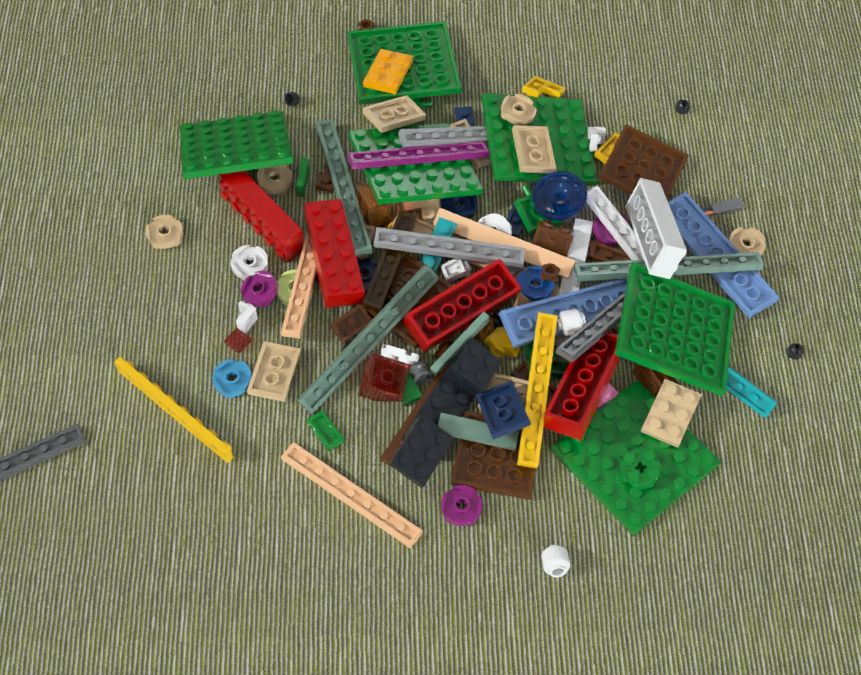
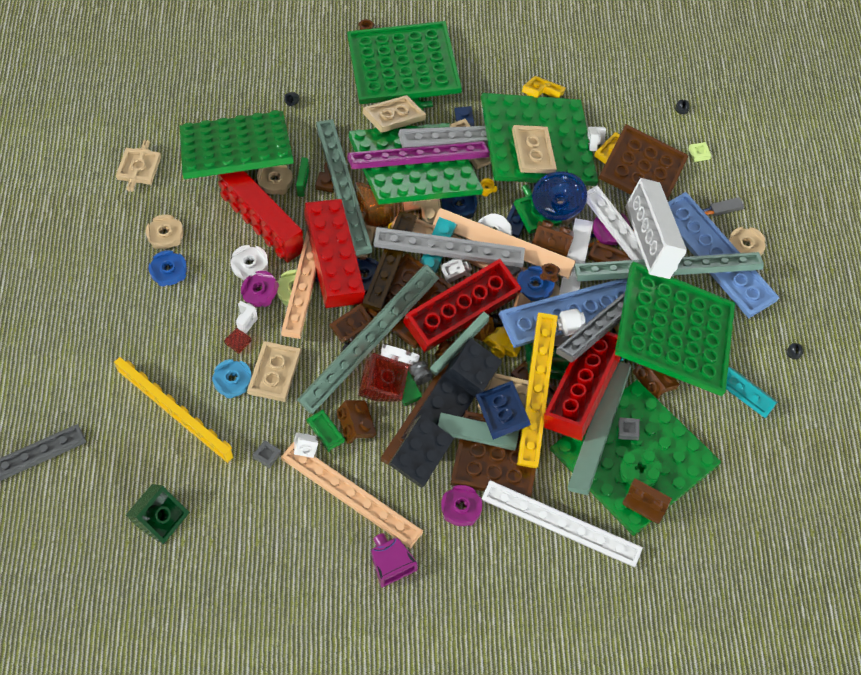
light orange plate [363,49,413,94] -> none
tan plate [501,94,537,126] -> none
white head [541,545,570,577] -> none
tan plate [641,379,702,448] -> none
none -> tan plate [116,140,161,192]
none -> dark green slope [125,484,190,544]
none -> blue plate [149,250,187,287]
none -> dark grey plate [253,440,281,468]
none -> white bracket [294,433,318,458]
none -> reddish brown bracket [337,400,376,444]
none -> magenta torso [371,533,417,588]
none -> yellow plate [480,178,498,197]
none -> white tile [482,480,643,568]
none -> sand green tile [568,362,631,495]
none -> dark grey plate [618,417,640,440]
none -> reddish brown bracket [622,478,672,524]
none -> yellowish green tile [688,142,711,162]

